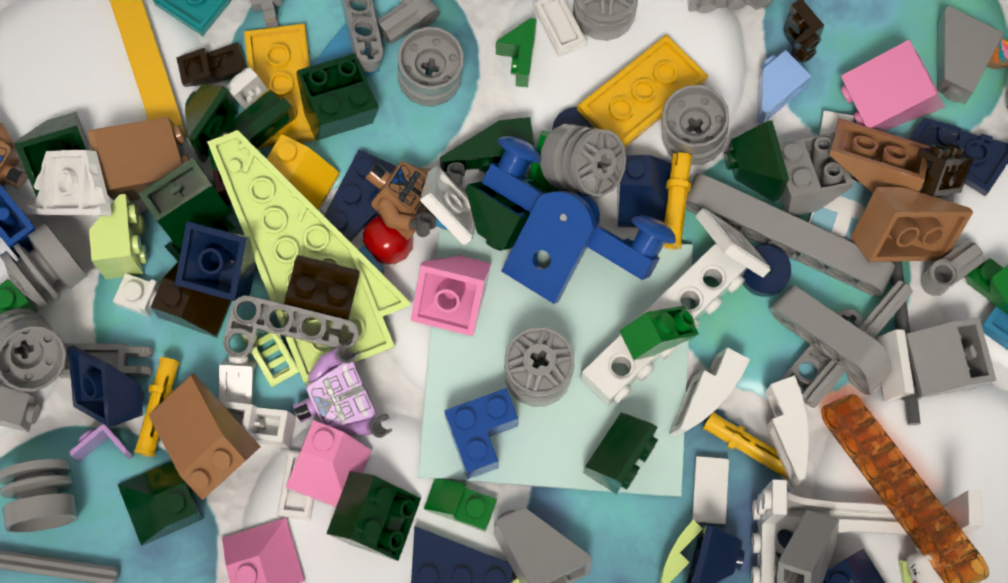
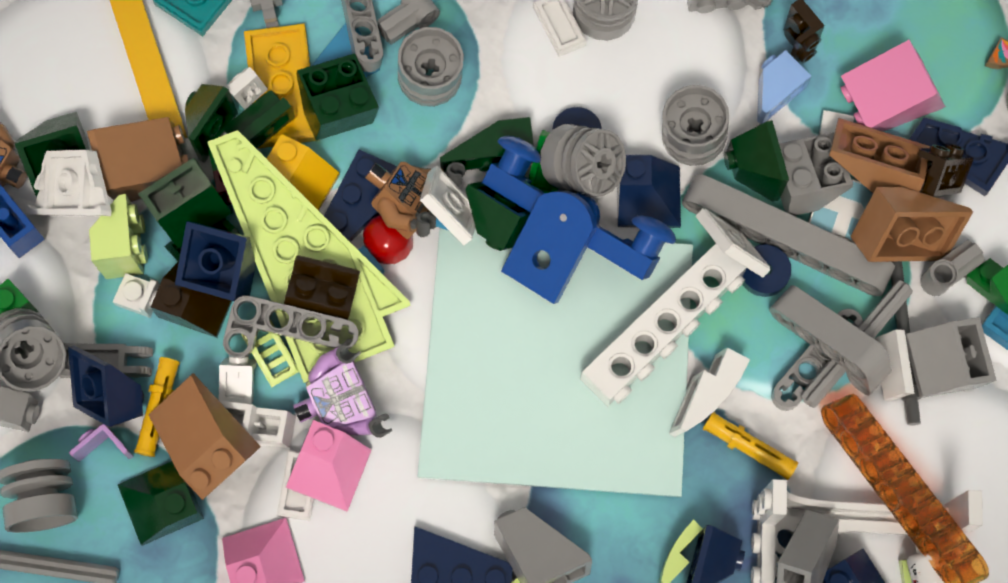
light grey wheel [0,223,88,310] -> none
dark brown slope [176,42,247,87] -> none
dark green slope [326,471,421,561] -> none
bright pink slope [411,256,491,336] -> none
green slope [424,479,497,532] -> none
blue brick [444,388,518,480] -> none
green slope [496,18,537,88] -> none
light grey wheel [504,327,574,407] -> none
yellow tile [577,34,709,148] -> none
dark green slope [583,412,659,495] -> none
green slope [619,306,699,360] -> none
yellow pin [663,152,692,250] -> none
white tile [691,456,729,526] -> none
white slope [765,375,809,488] -> none
light grey slope [937,5,1004,105] -> none

